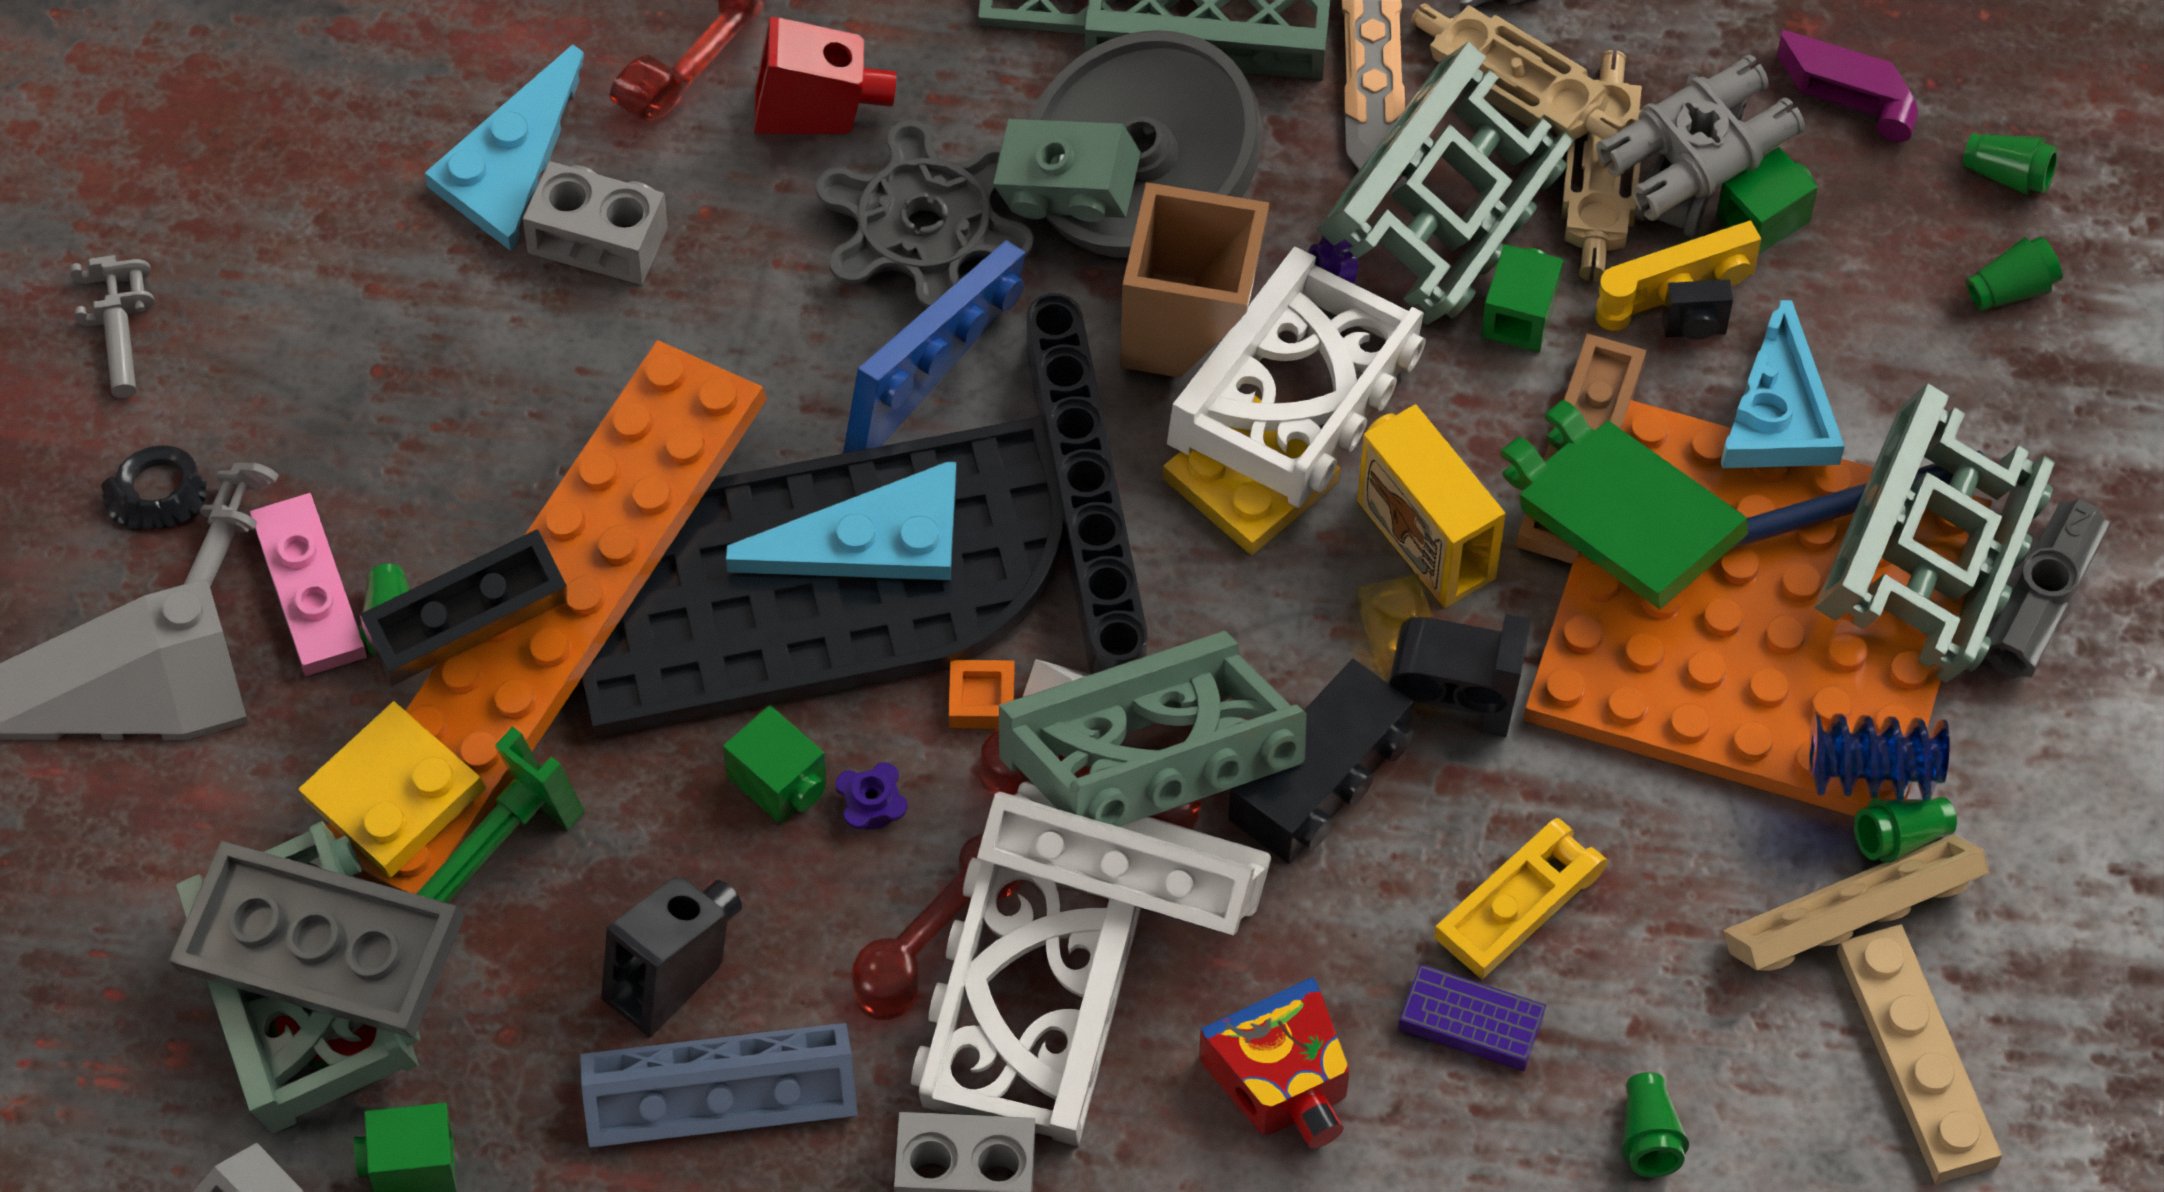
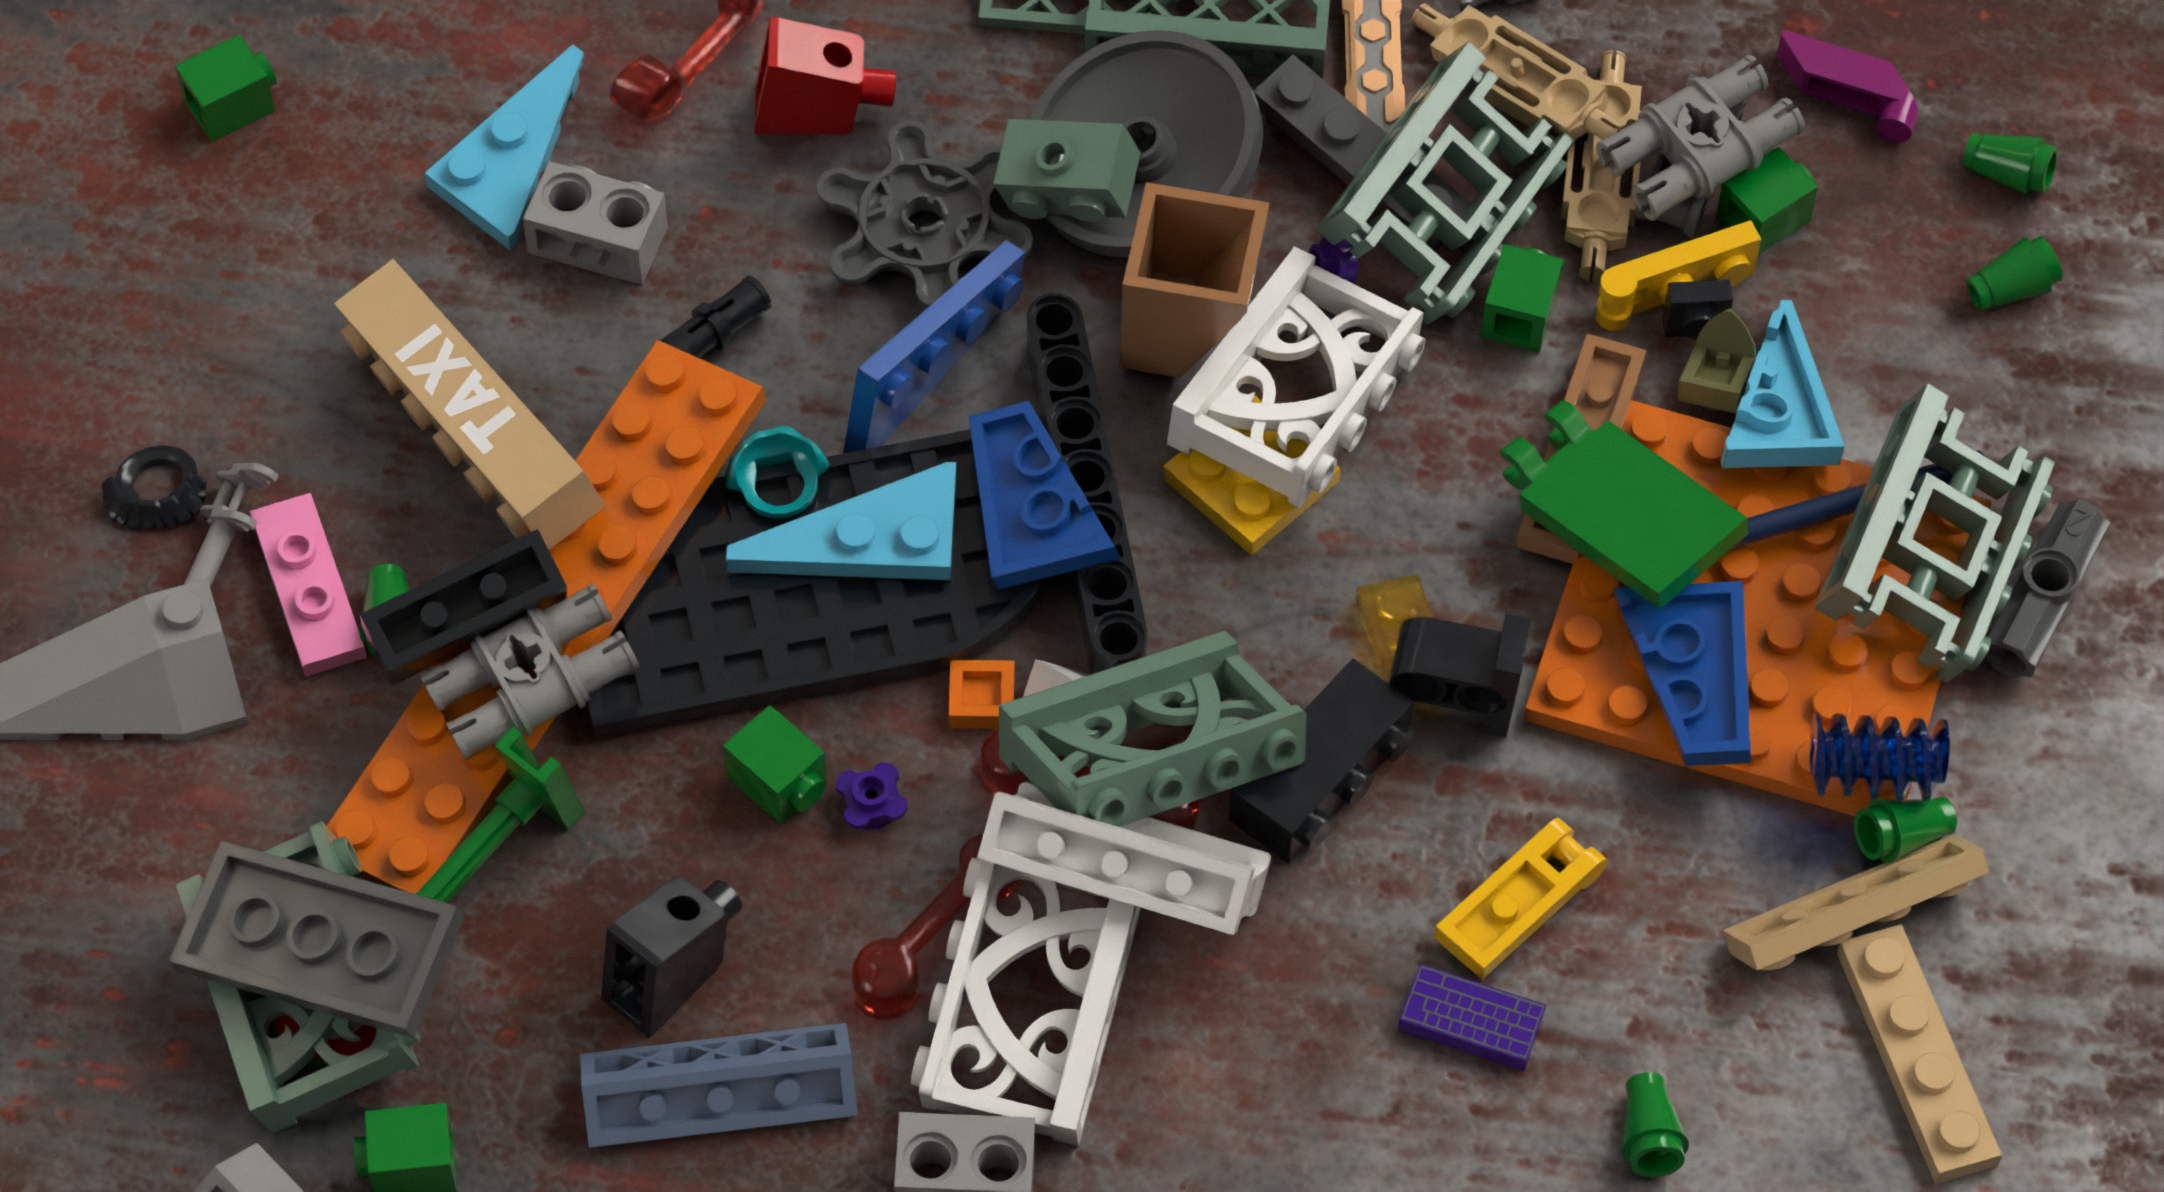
light grey piece [70,255,155,398] -> none
yellow plate [298,701,486,878] -> none
torso [1199,977,1349,1149] -> none
yellow brick [1357,404,1506,609] -> none
none -> green brick [175,34,277,142]
none -> tan brick [334,259,606,550]
none -> light grey pin [419,583,640,760]
none -> black pin [652,275,772,358]
none -> teal piece [725,426,830,519]
none -> blue wing [969,401,1121,589]
none -> dark grey plate [1253,54,1471,252]
none -> blue wing [1614,581,1751,766]
none -> olive plate [1677,308,1756,413]

